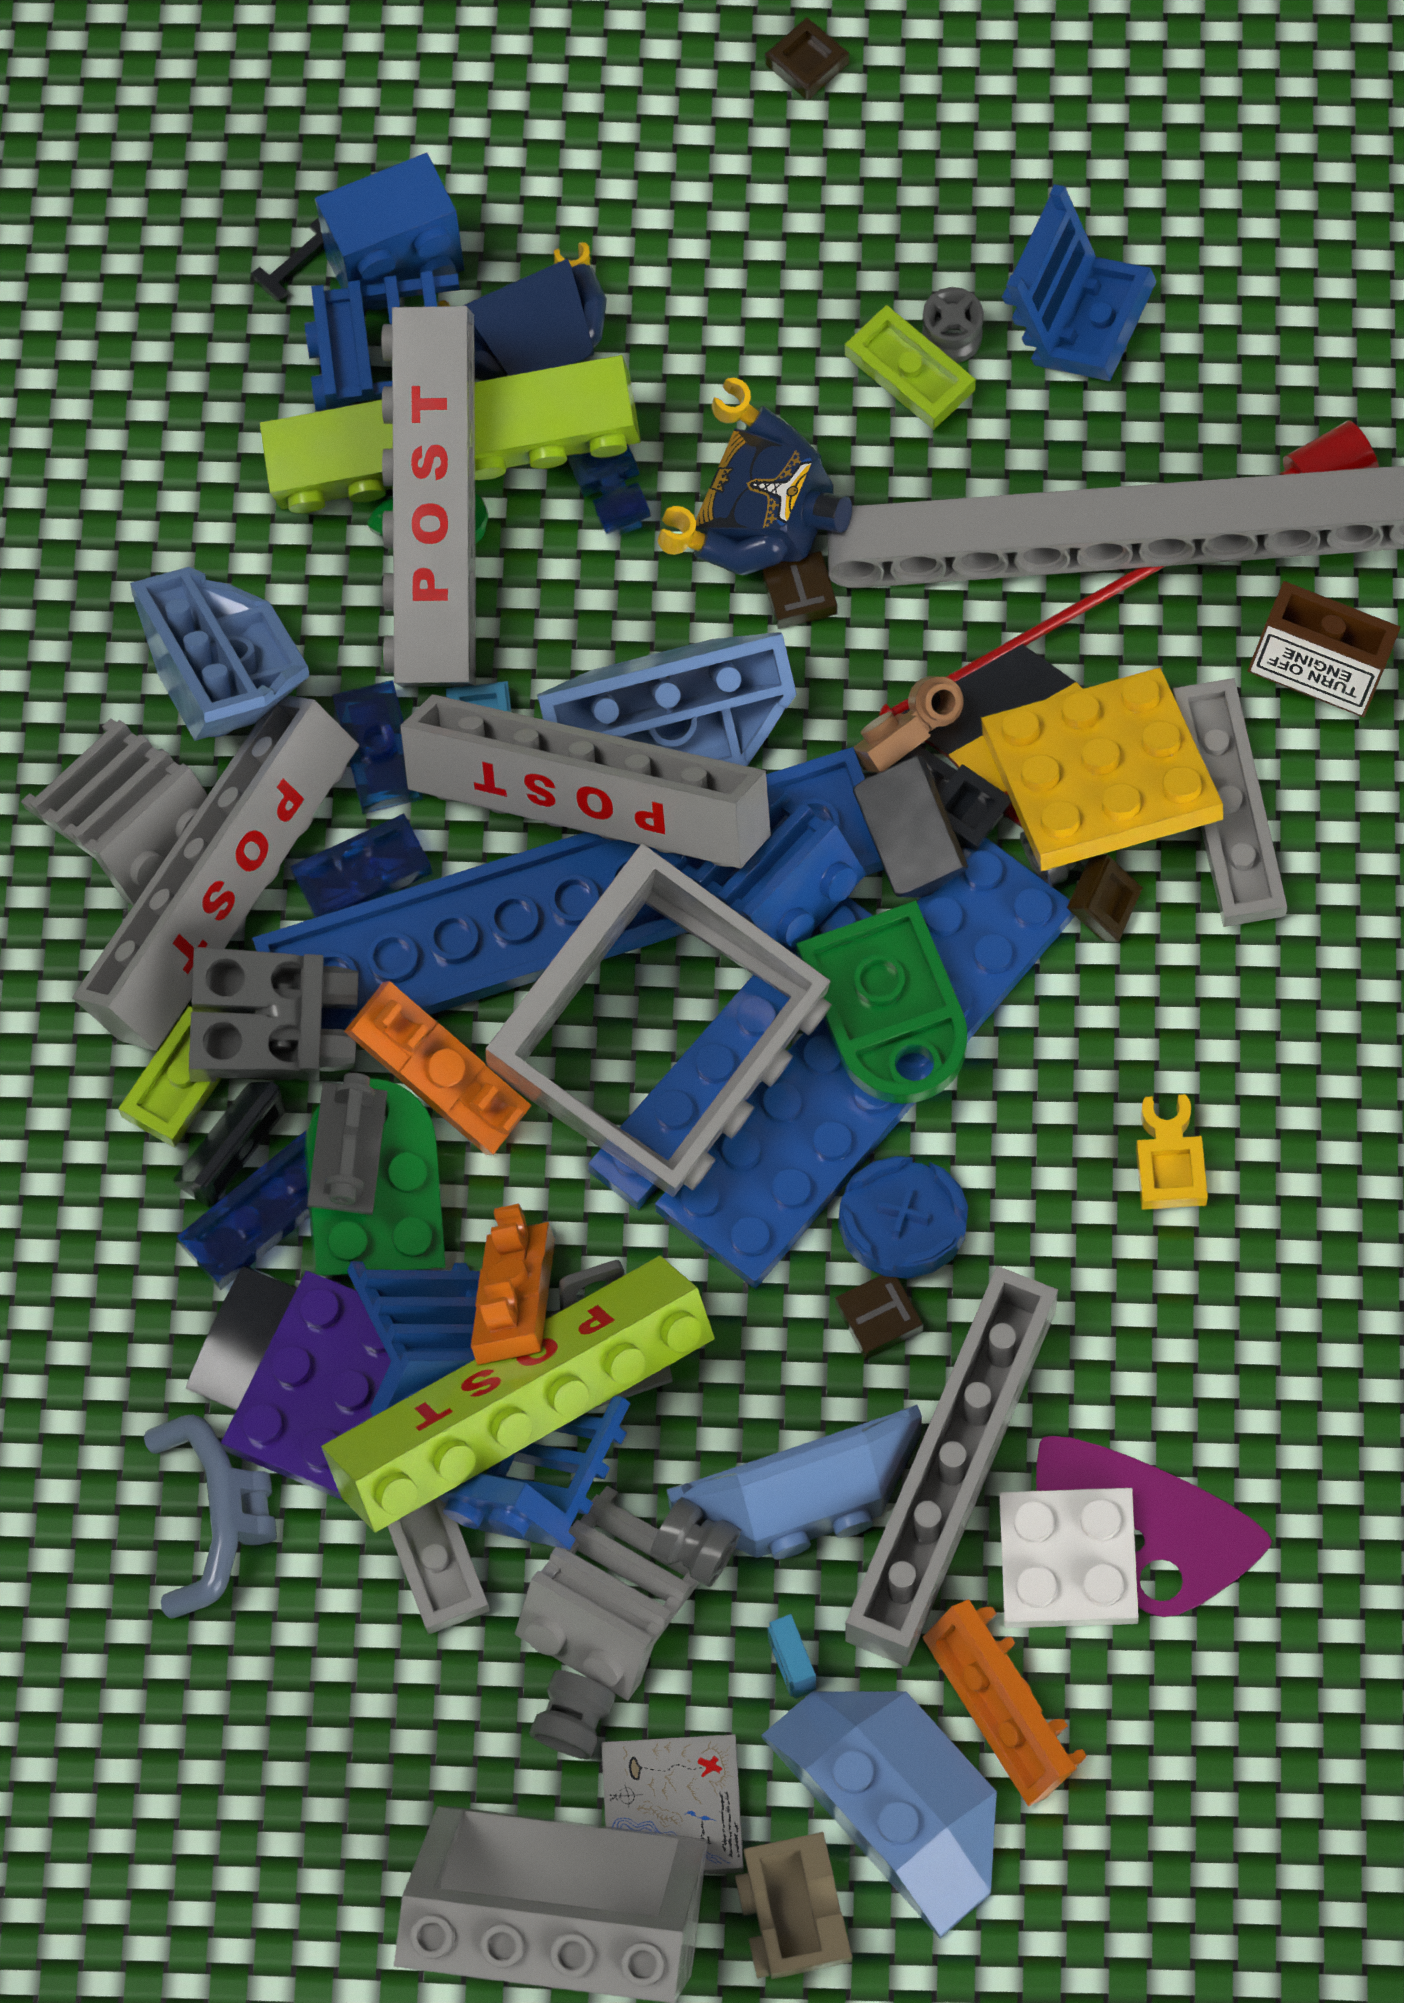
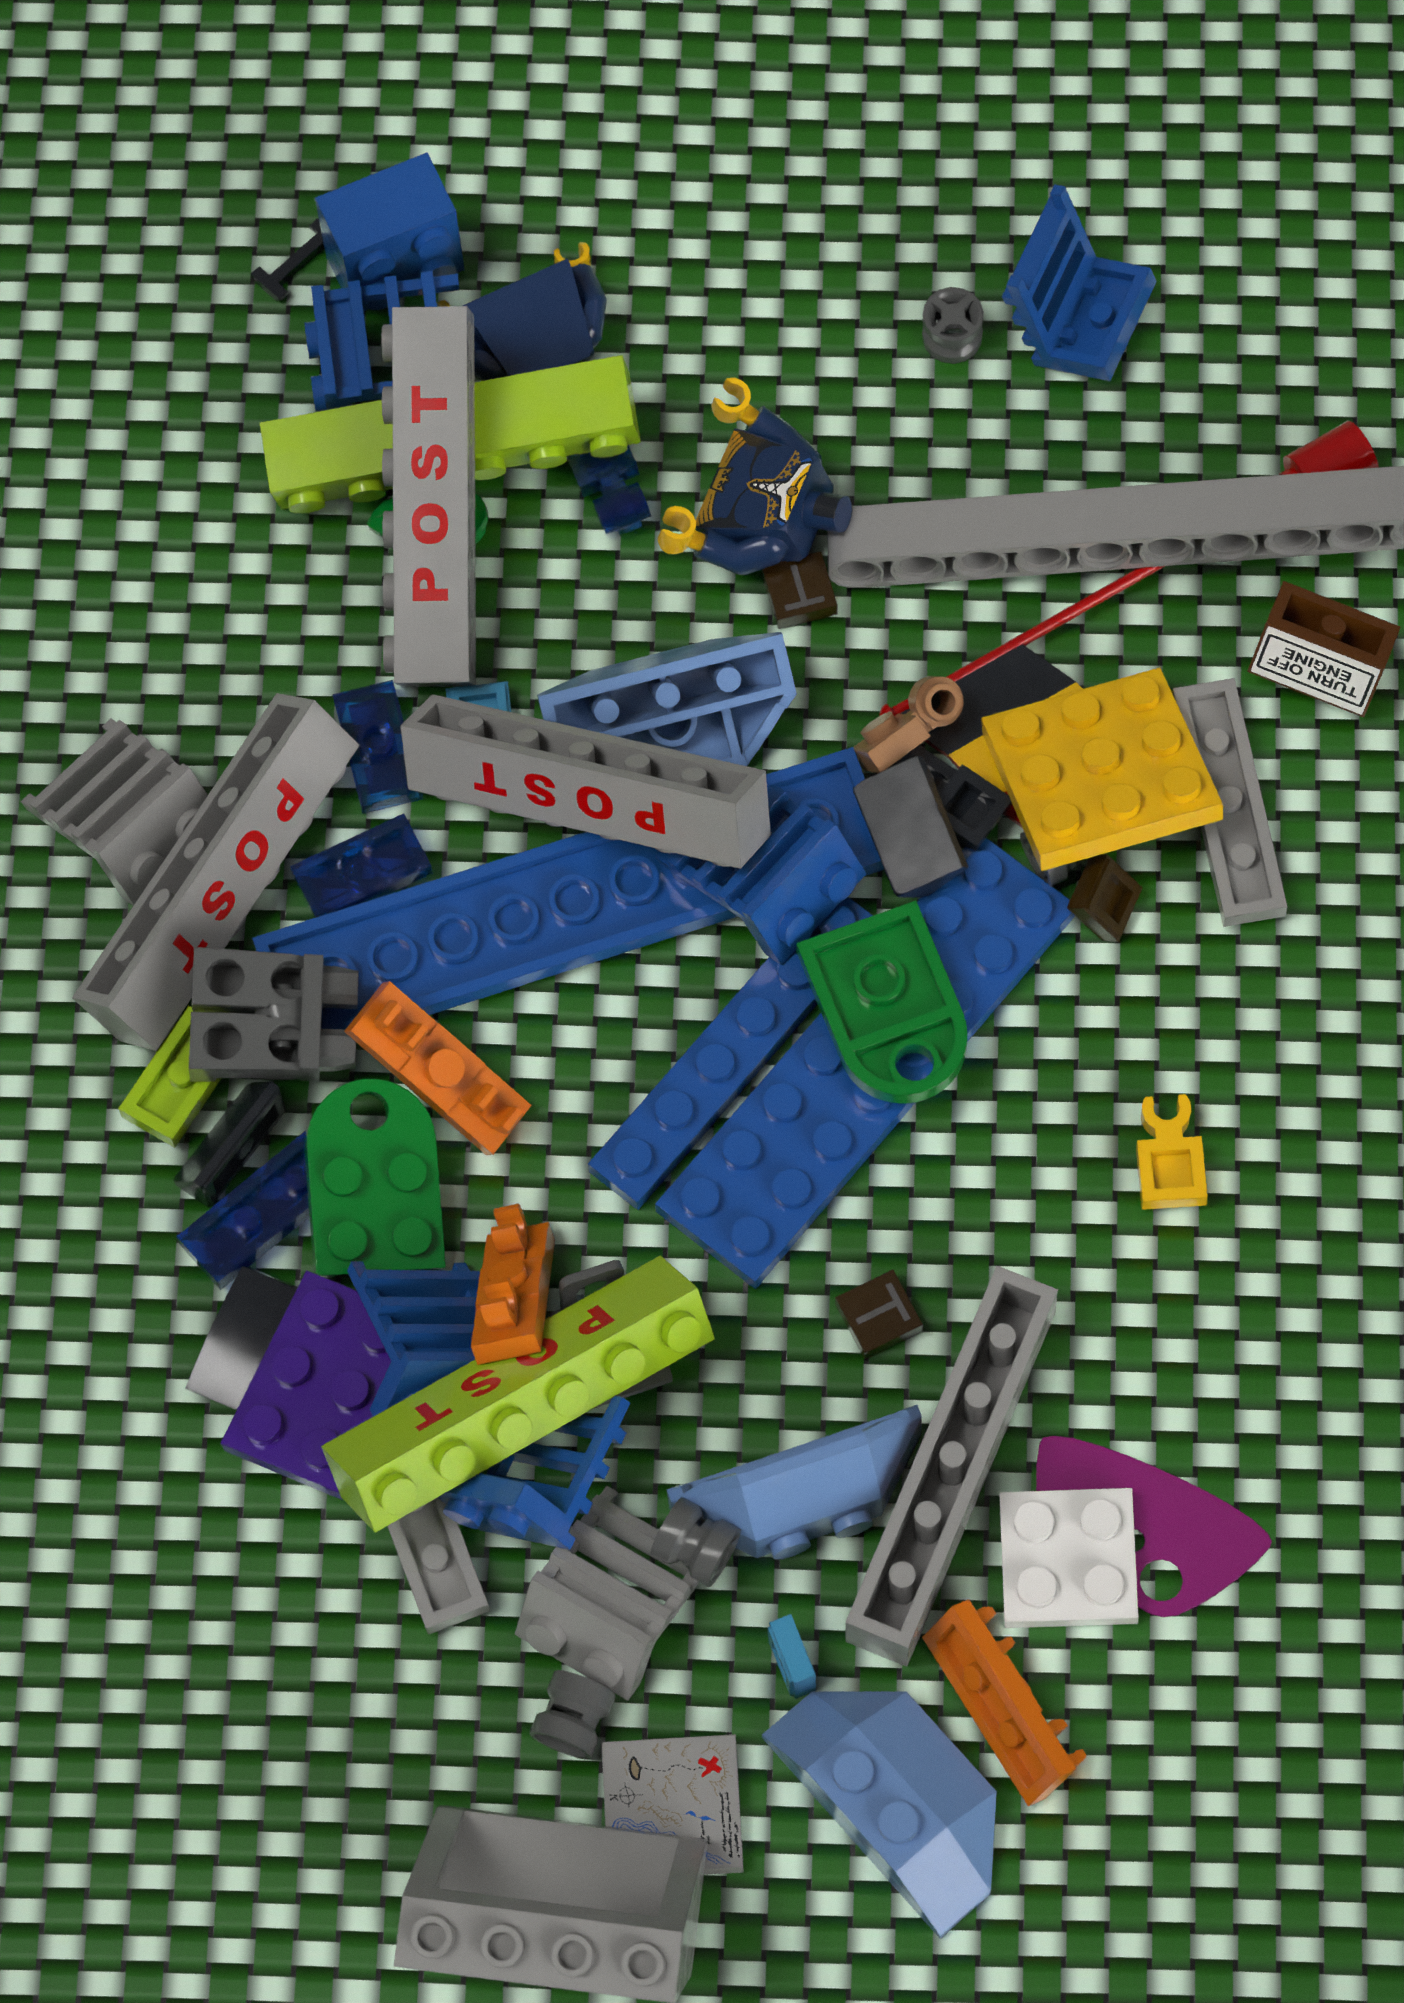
medium blue wedge [130,567,309,741] -> none
sand blue piece [144,1414,277,1619] -> none
dark grey hinge [307,1073,387,1215] -> none
light grey windscreen [486,843,832,1197] -> none
dark tan cylinder [735,1832,852,1979] -> none
dark brown tile [765,17,849,101] -> none
blue tile [838,1156,968,1279] -> none
lime plate [845,305,976,430] -> none

